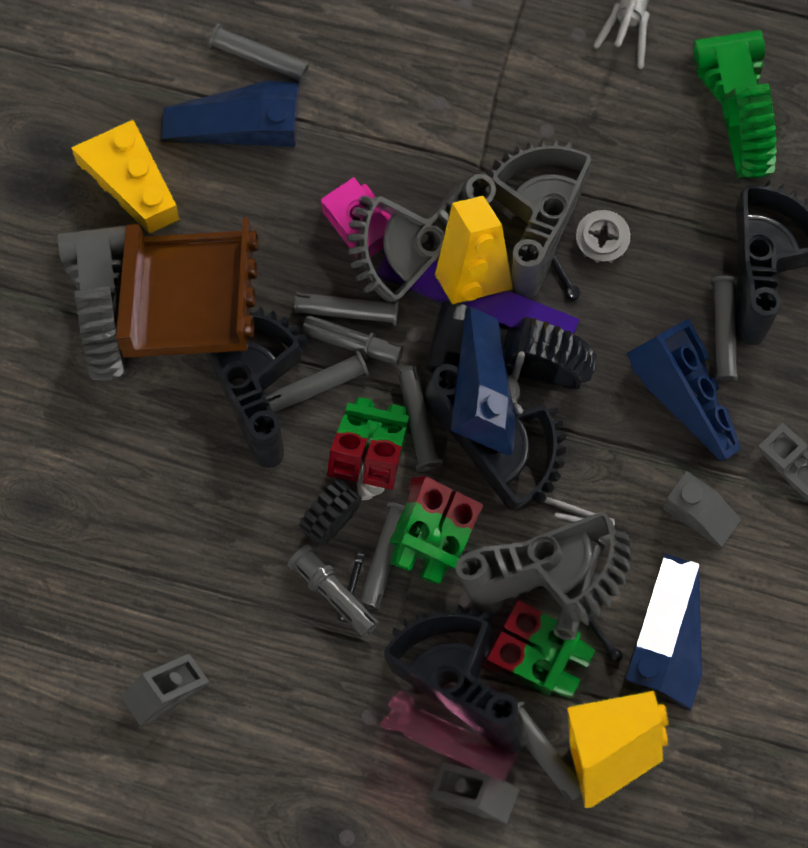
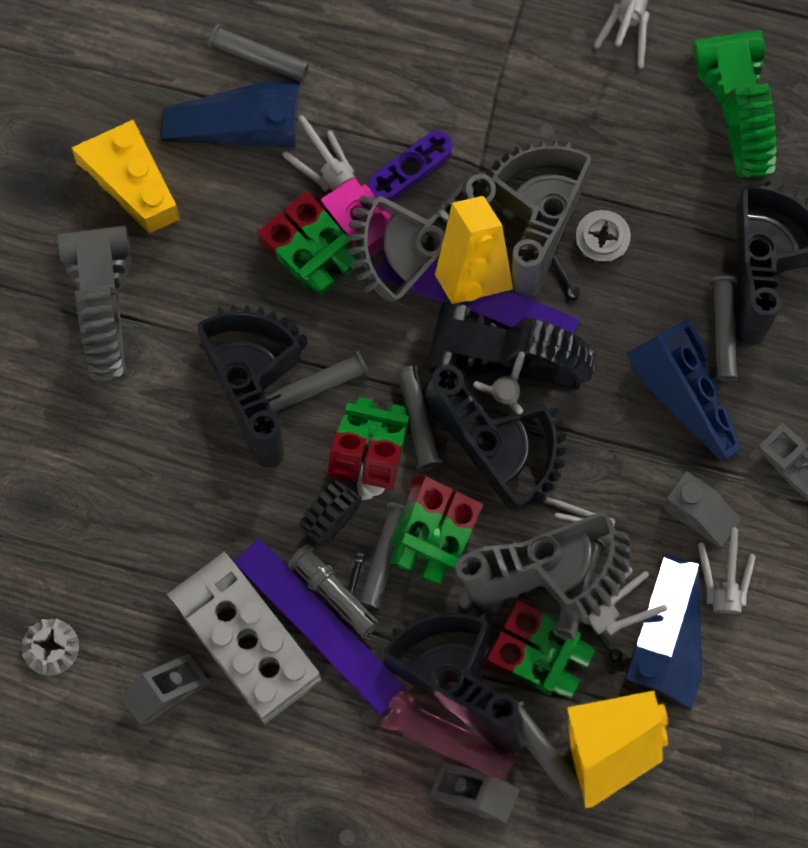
reddish brown panel [116,217,259,358] -> none
dark grey pin [294,292,400,327] -> none
dark grey axle [302,316,404,367] -> none
dark blue wedge [451,306,516,456] -> none
none -> light grey gear [22,618,79,675]
none -> light grey hinge [166,552,322,725]
none -> dark purple tile [234,538,407,715]
none -> green hips [257,191,358,296]
none -> light grey plant [283,115,356,193]
none -> dark purple beam [369,131,452,202]
none -> light grey plant [588,567,668,636]
none -> light grey plant [698,527,756,614]

